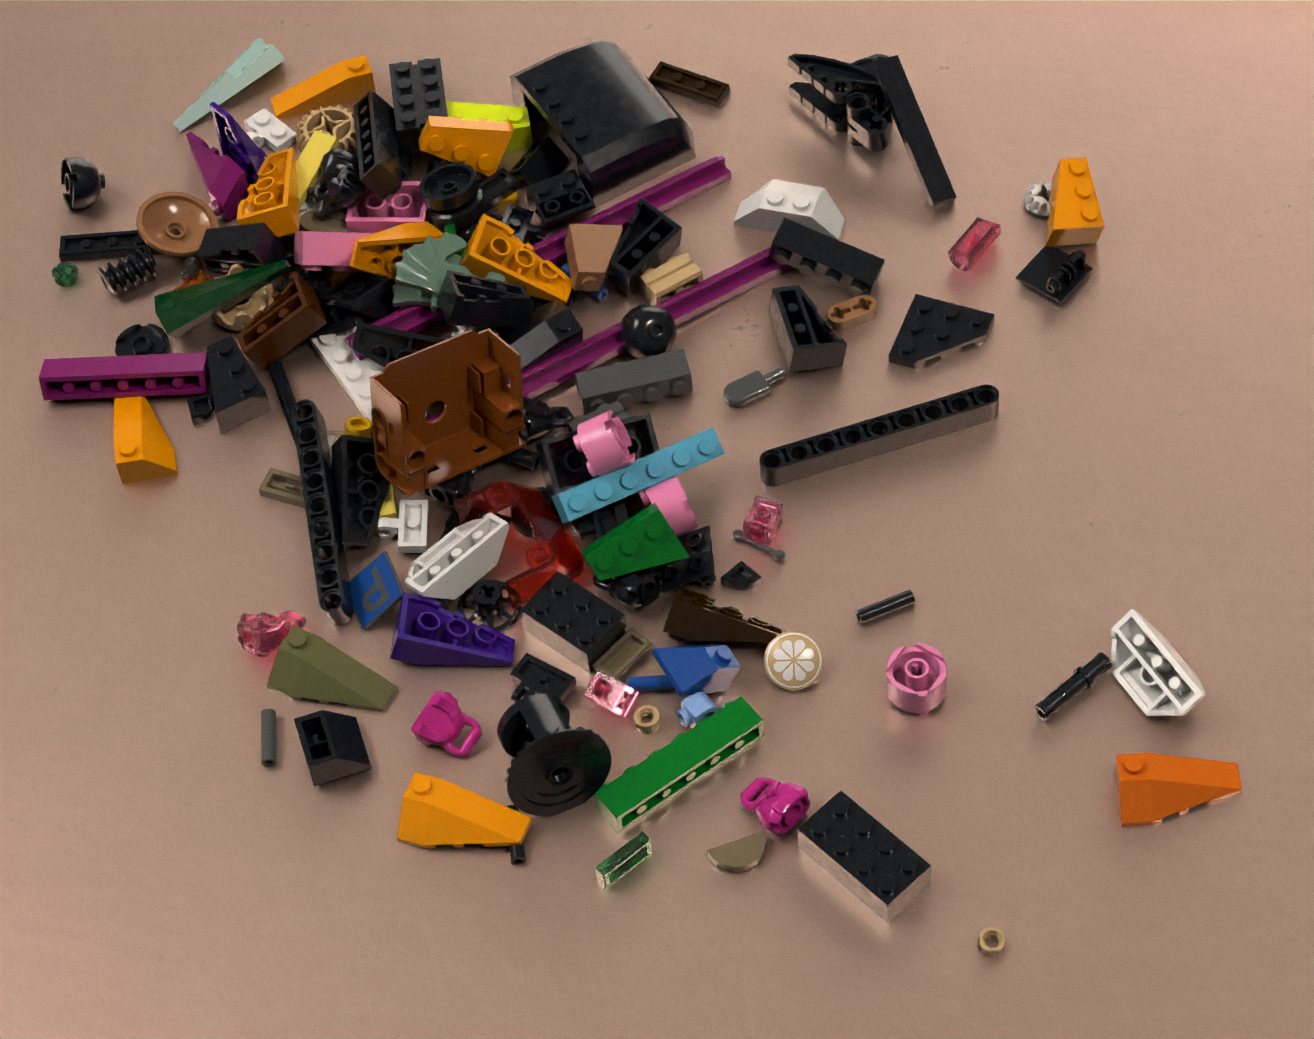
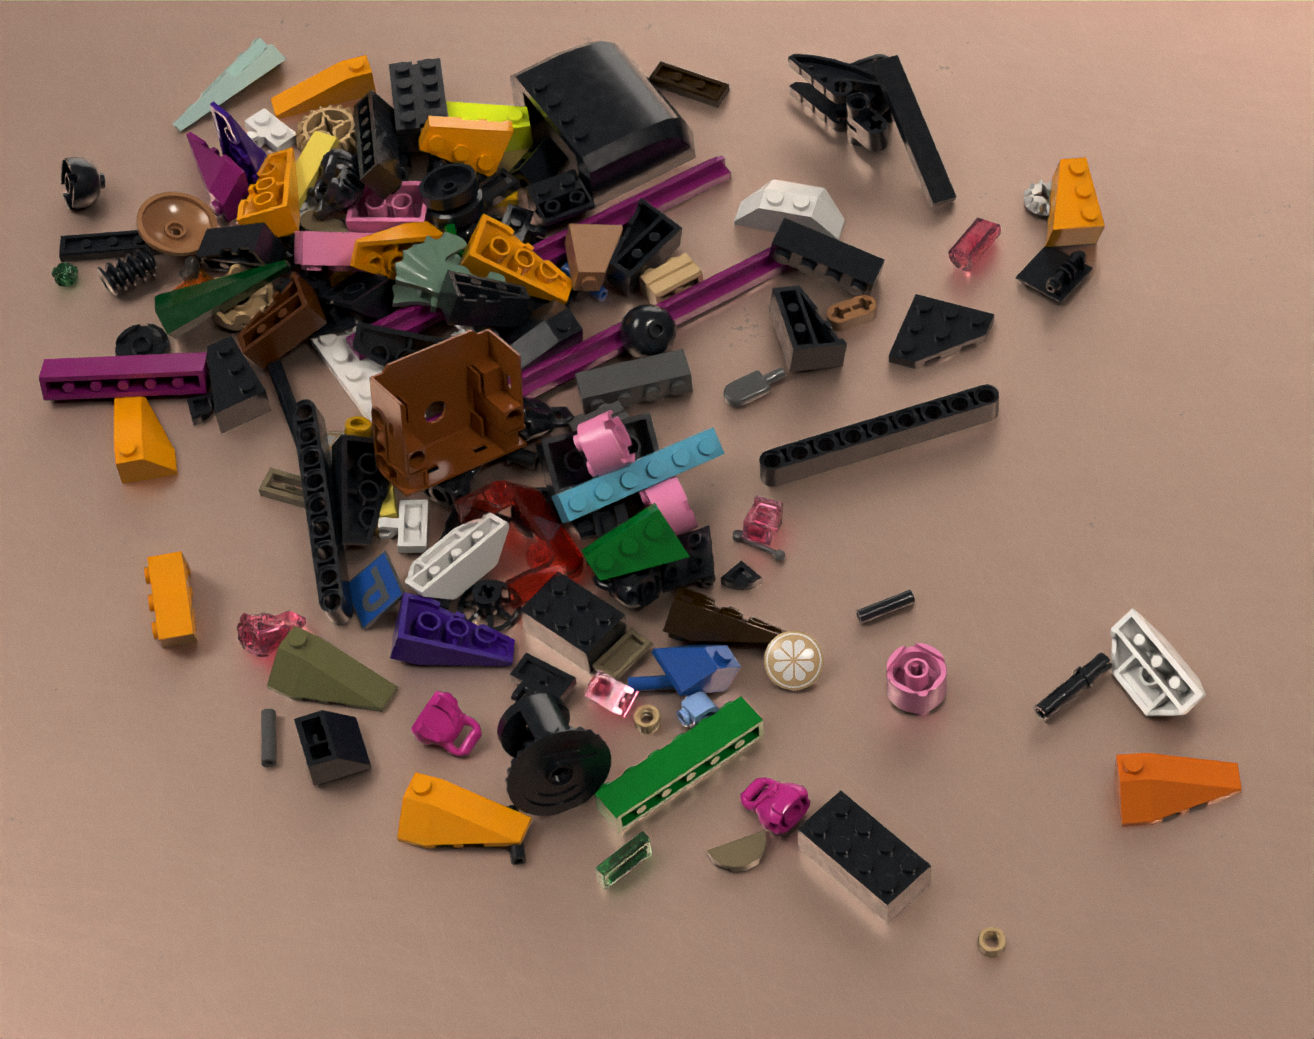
none -> light orange wedge [144,551,198,648]

